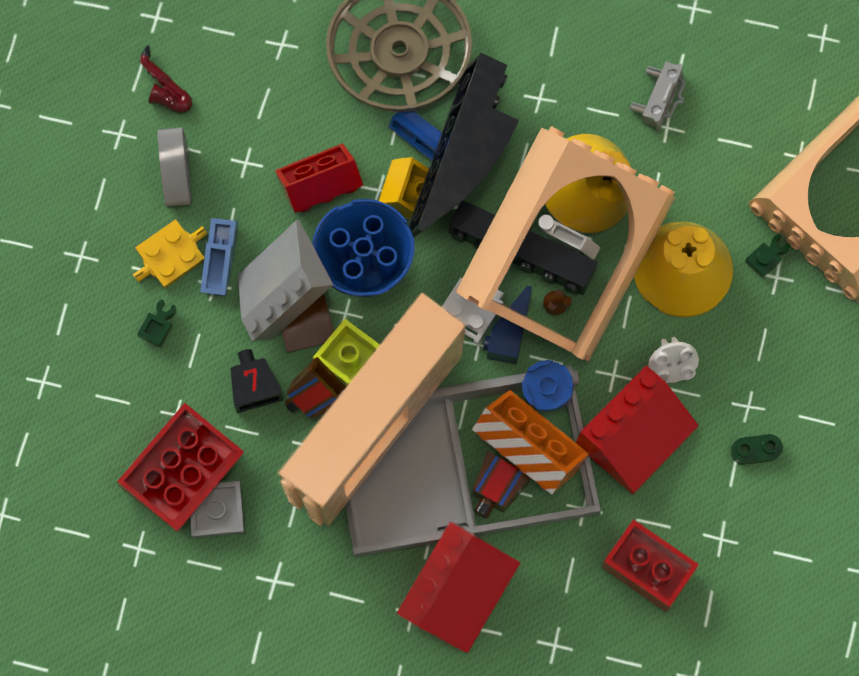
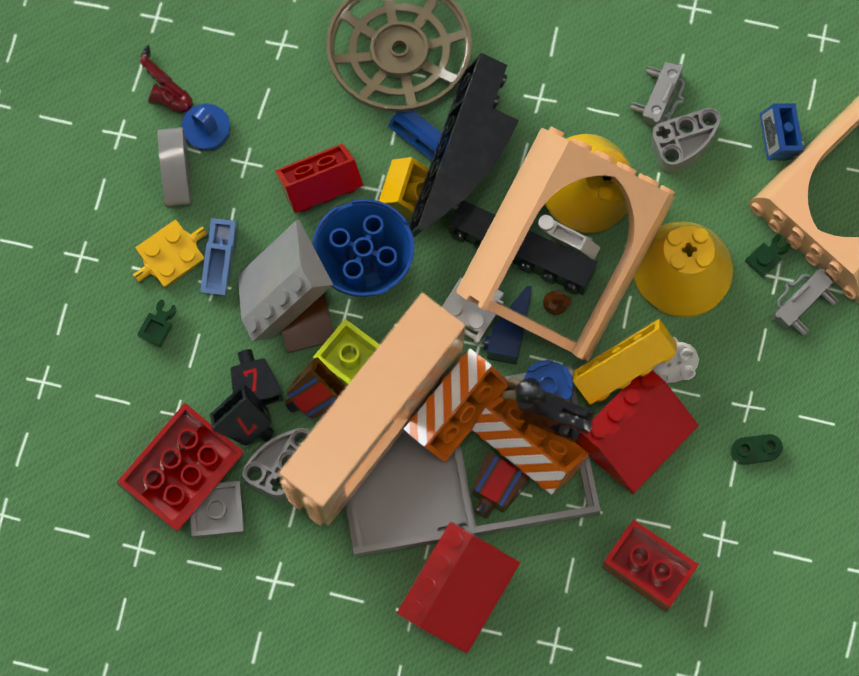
none -> blue tile [181,103,230,151]
none -> black torso [210,383,274,445]
none -> light grey beam [243,428,311,501]
none -> orange brick [404,348,509,463]
none -> black animal [502,377,595,442]
none -> yellow brick [573,319,677,405]
none -> light grey beam [650,108,721,174]
none -> blue brick [760,103,804,160]
none -> light grey piece [771,268,838,336]

